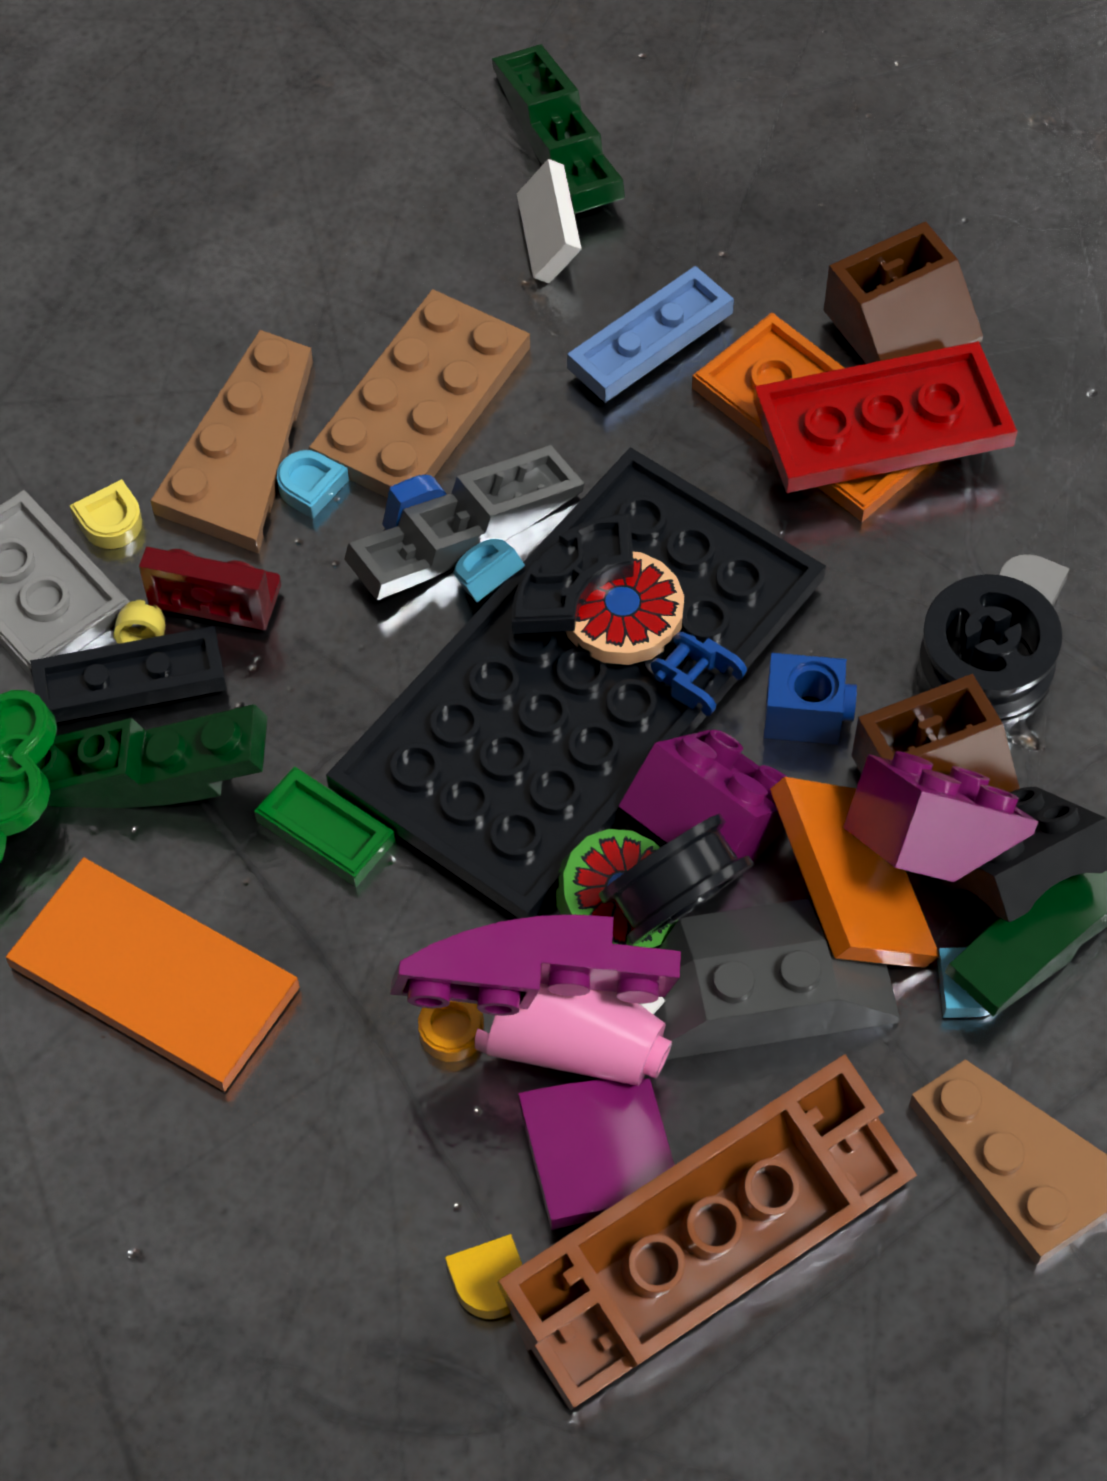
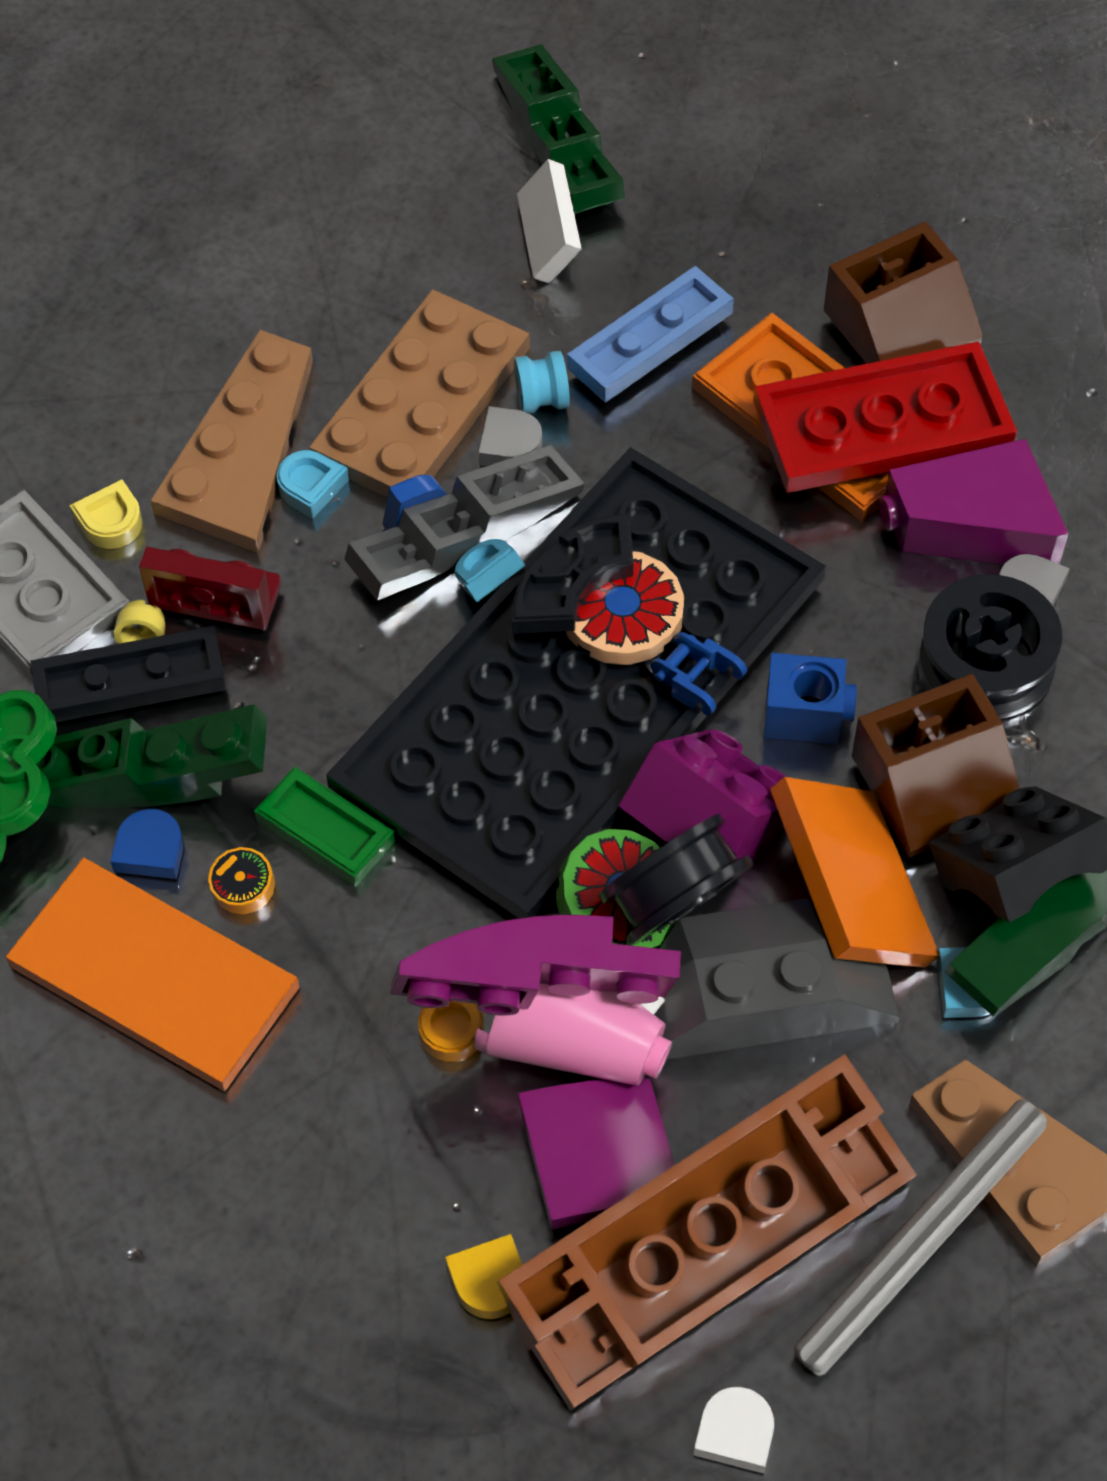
magenta slope [843,751,1039,882] -> none
none -> blue tile [110,809,184,879]
none -> tile [208,847,276,914]
none -> light grey tile [479,406,542,466]
none -> medium azure wheel [514,350,570,414]
none -> white tile [693,1387,774,1474]
none -> light grey axle [794,1099,1047,1376]
none -> magenta slope [879,439,1068,565]

